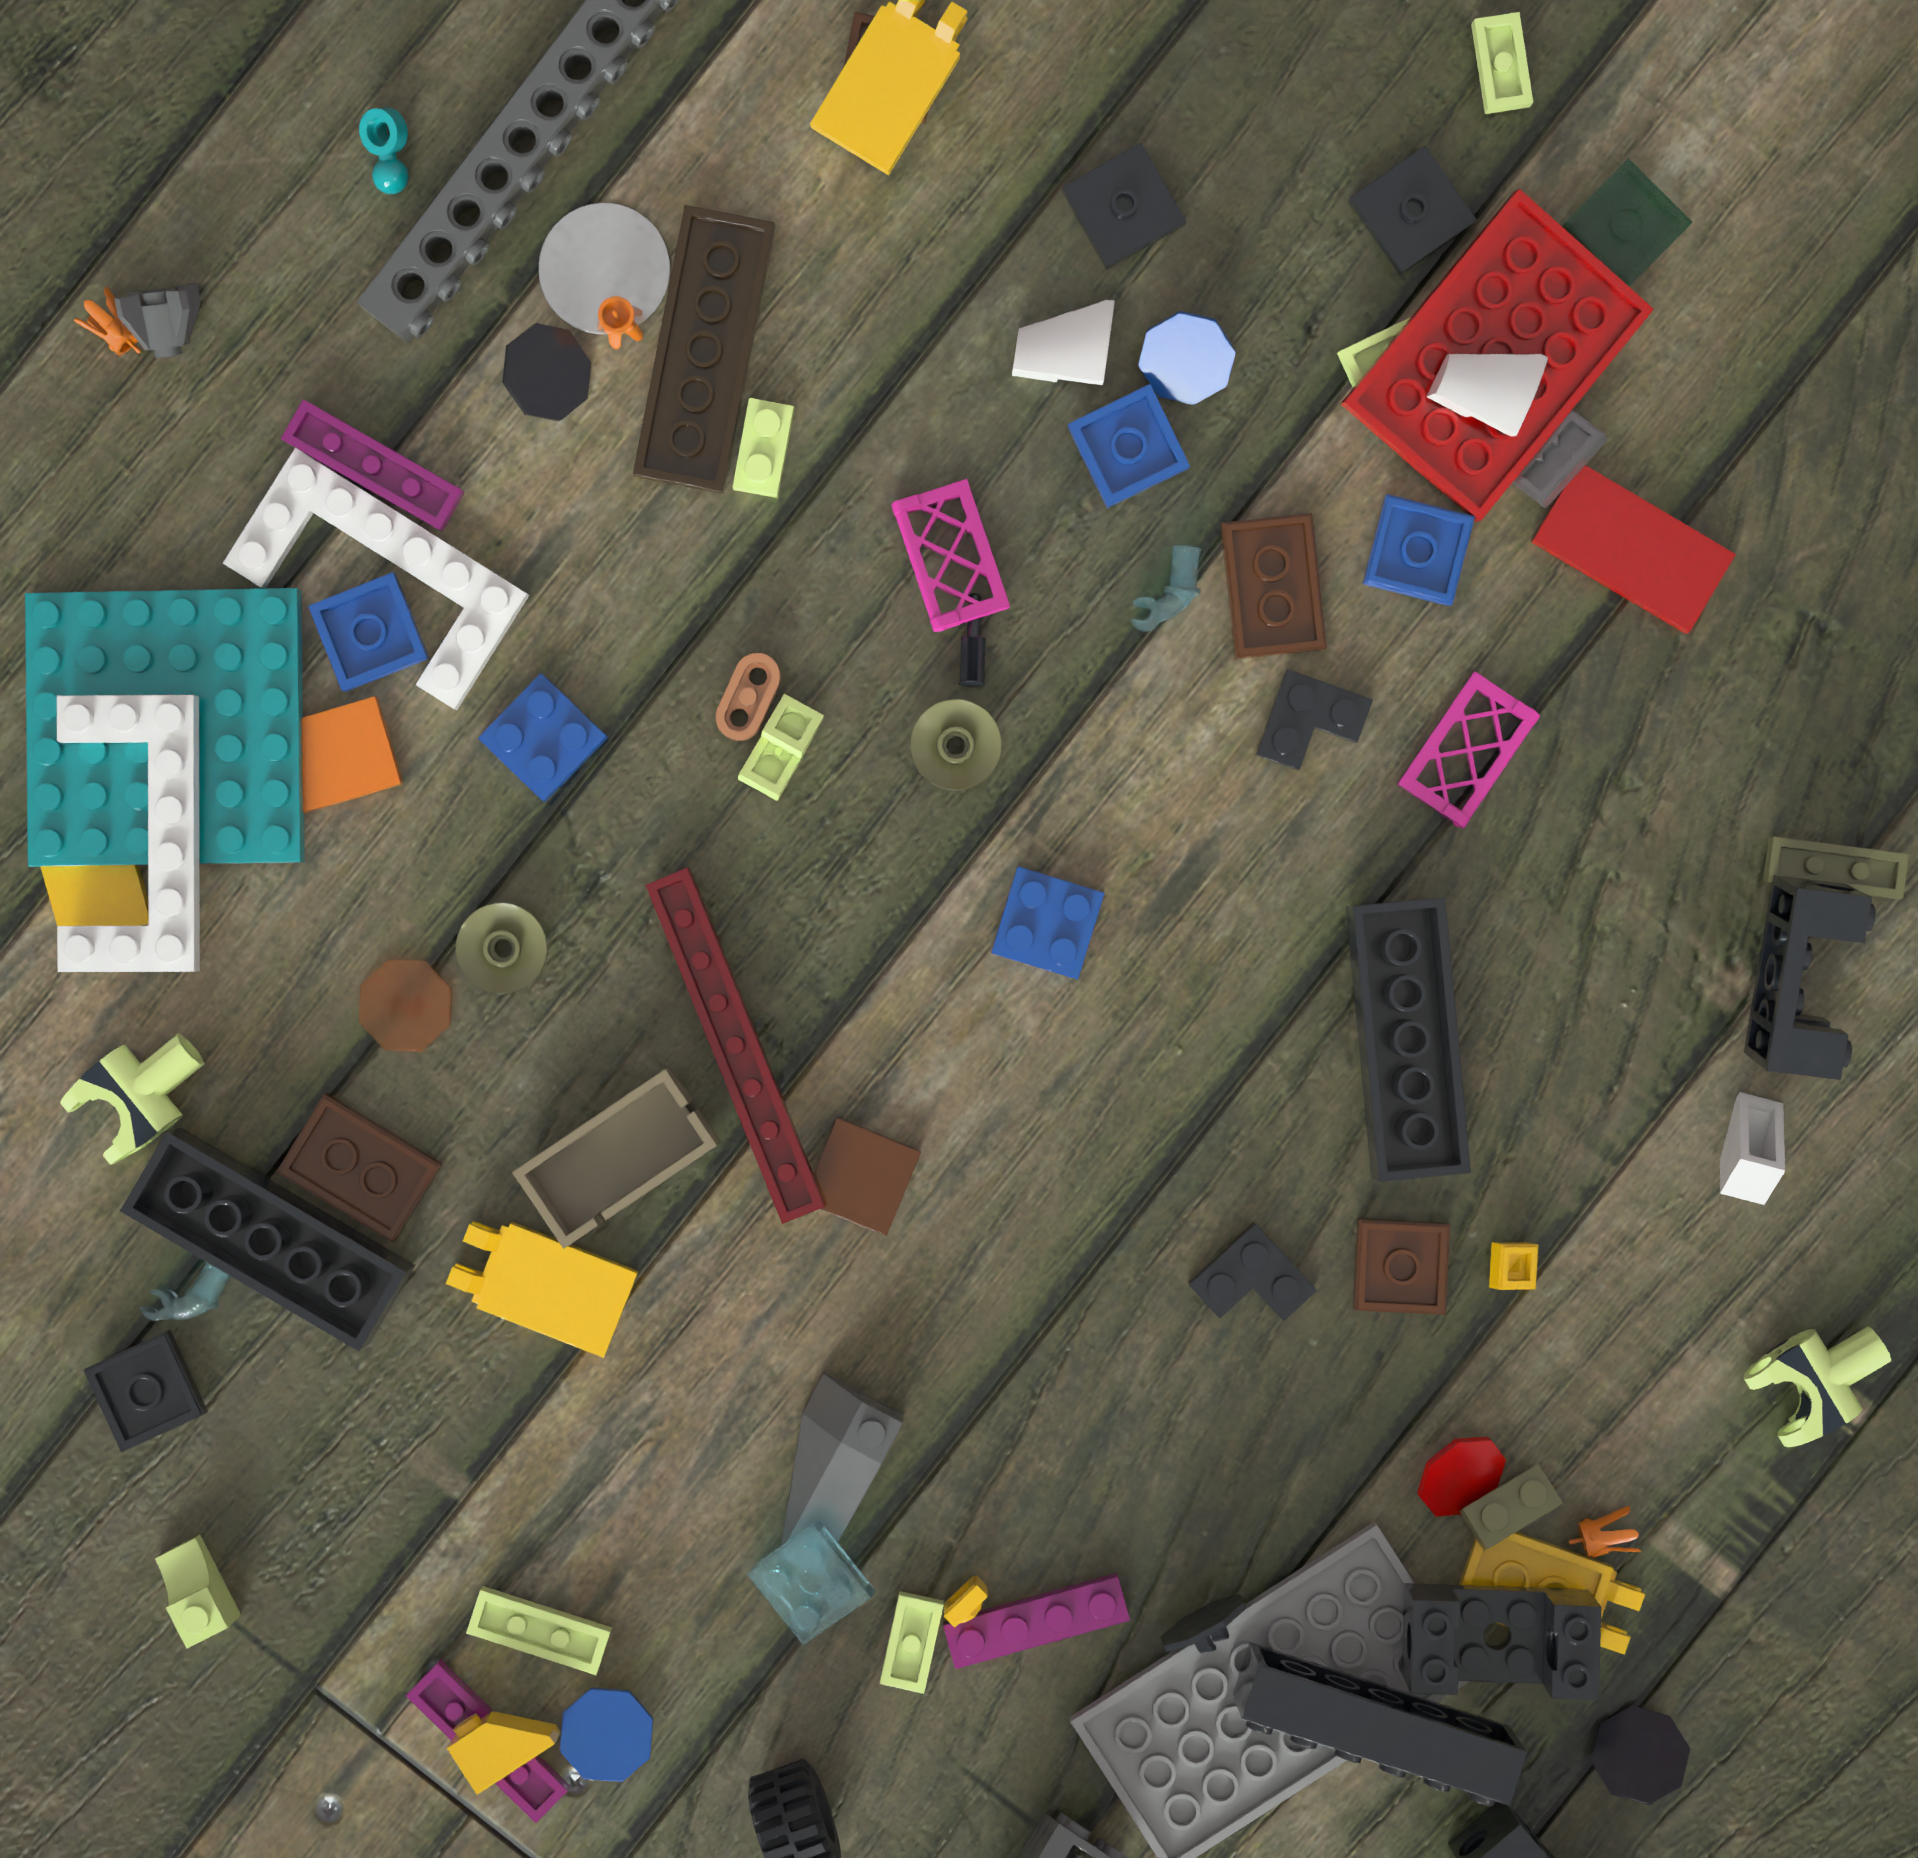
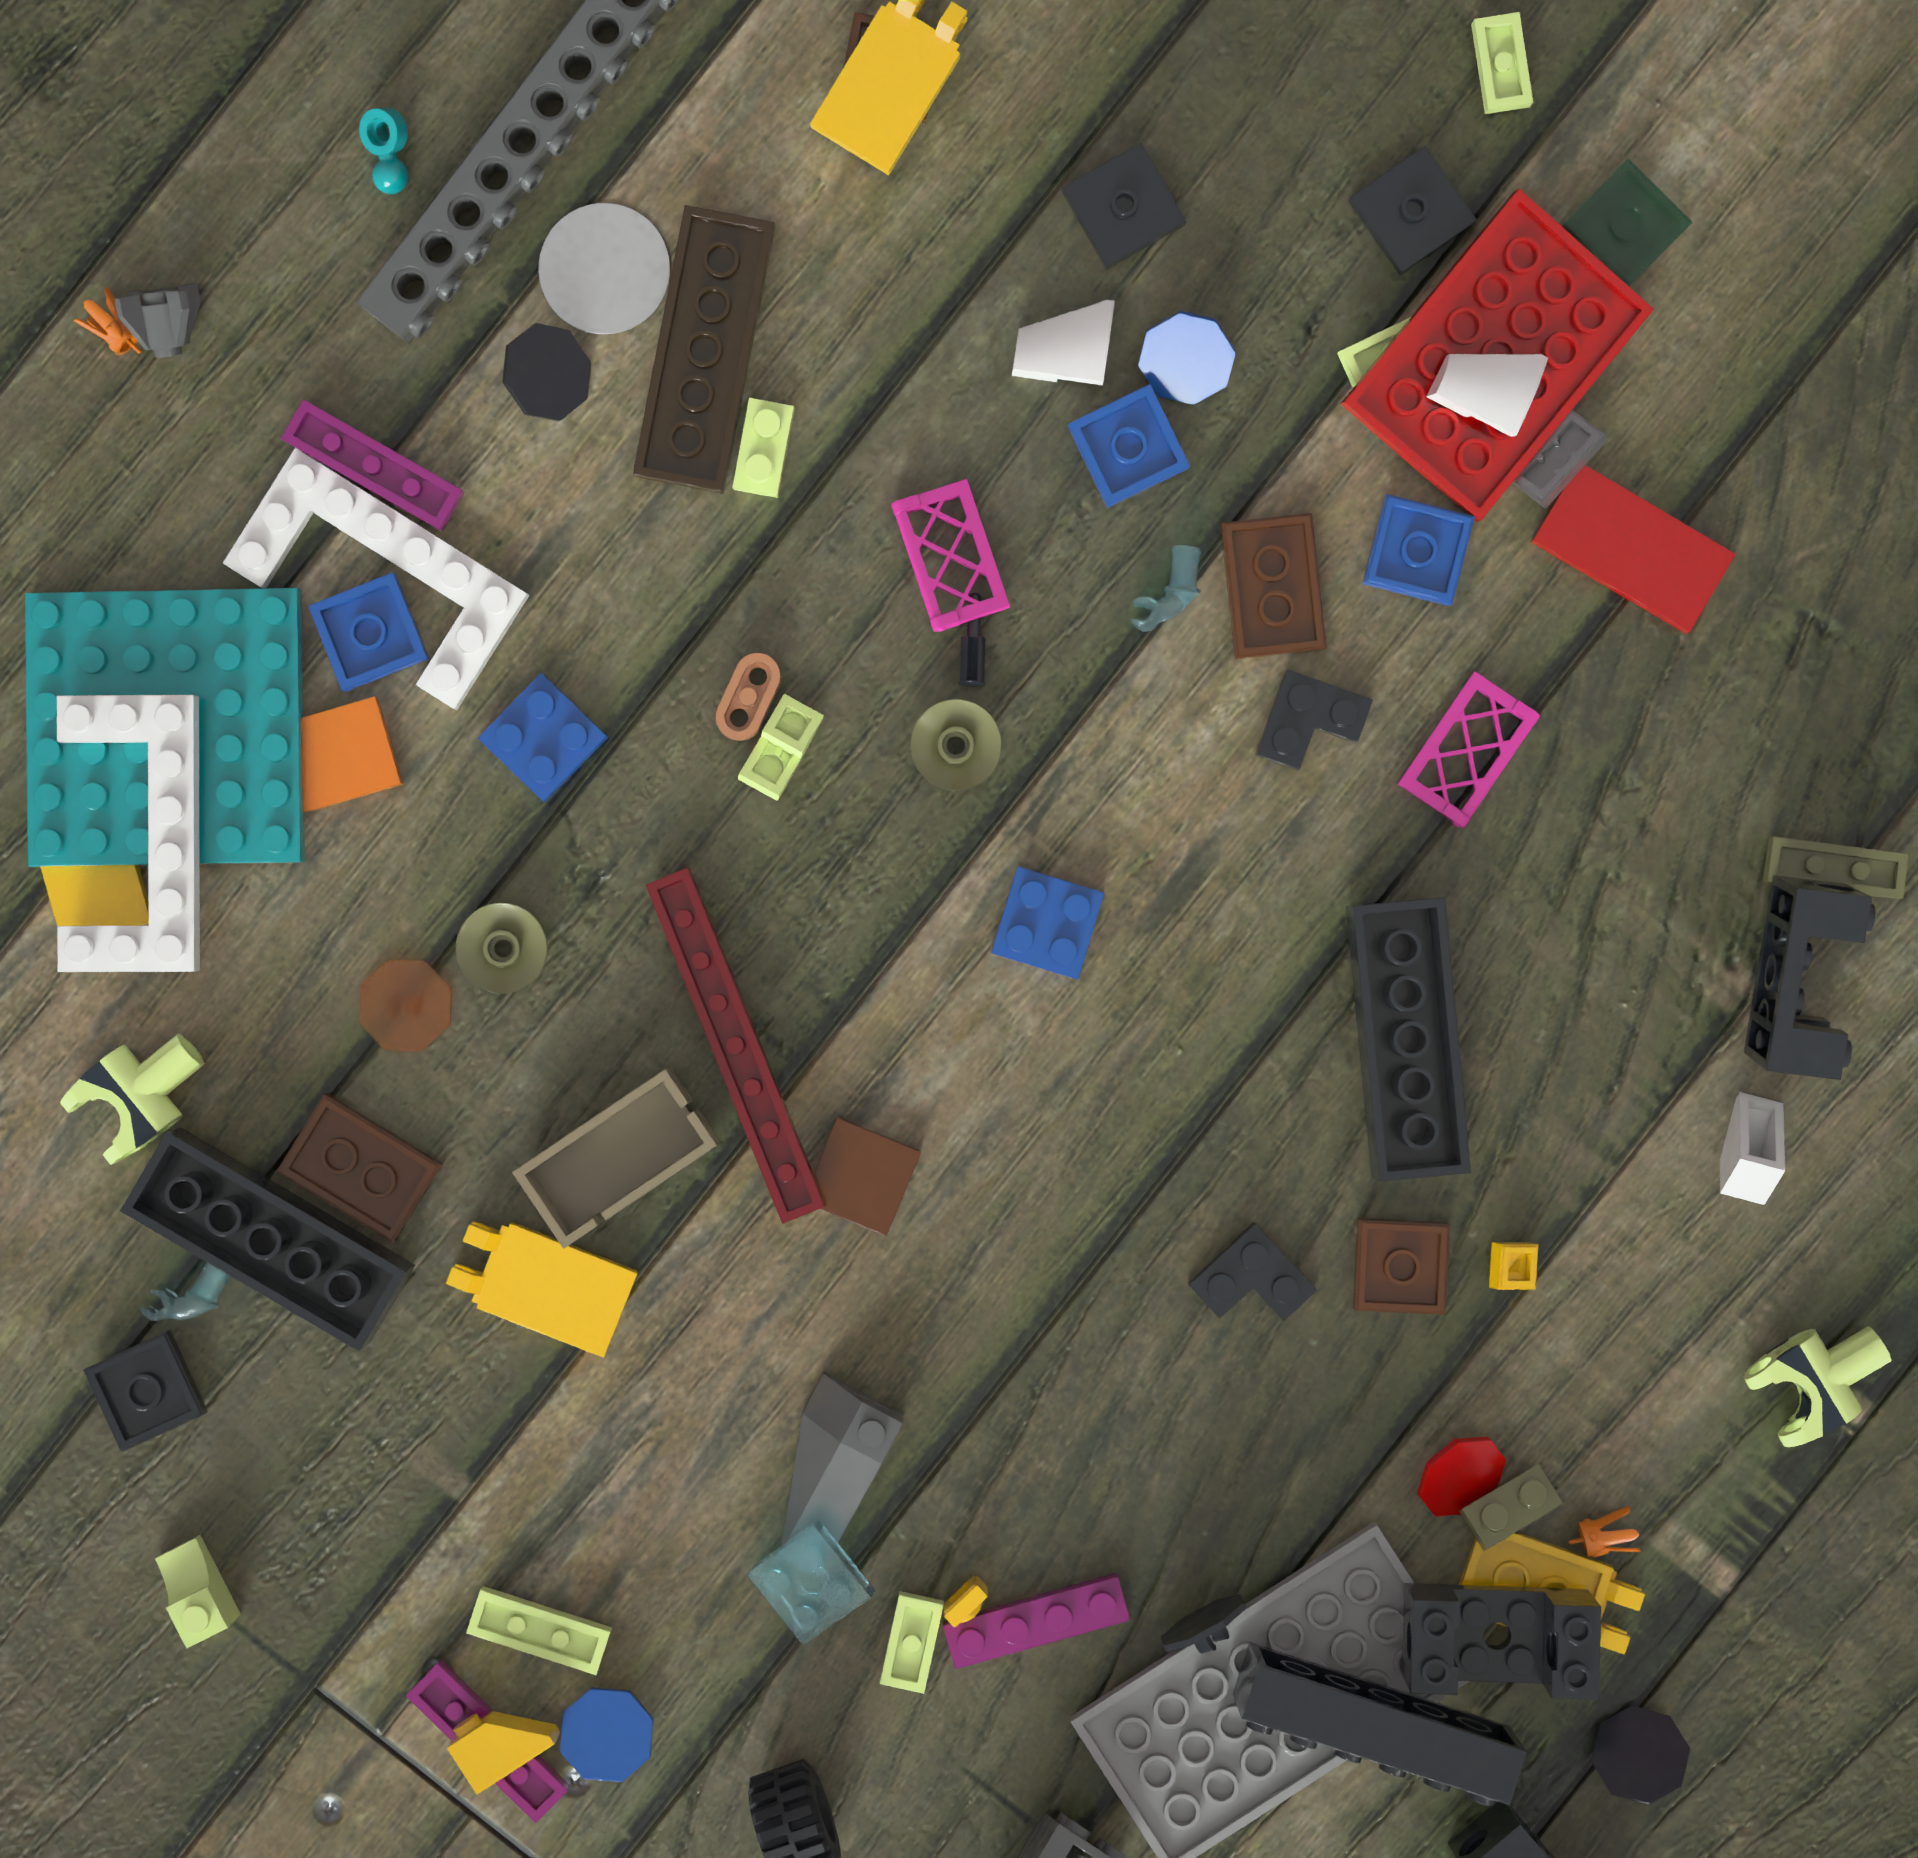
orange piece [597,296,643,349] -> none

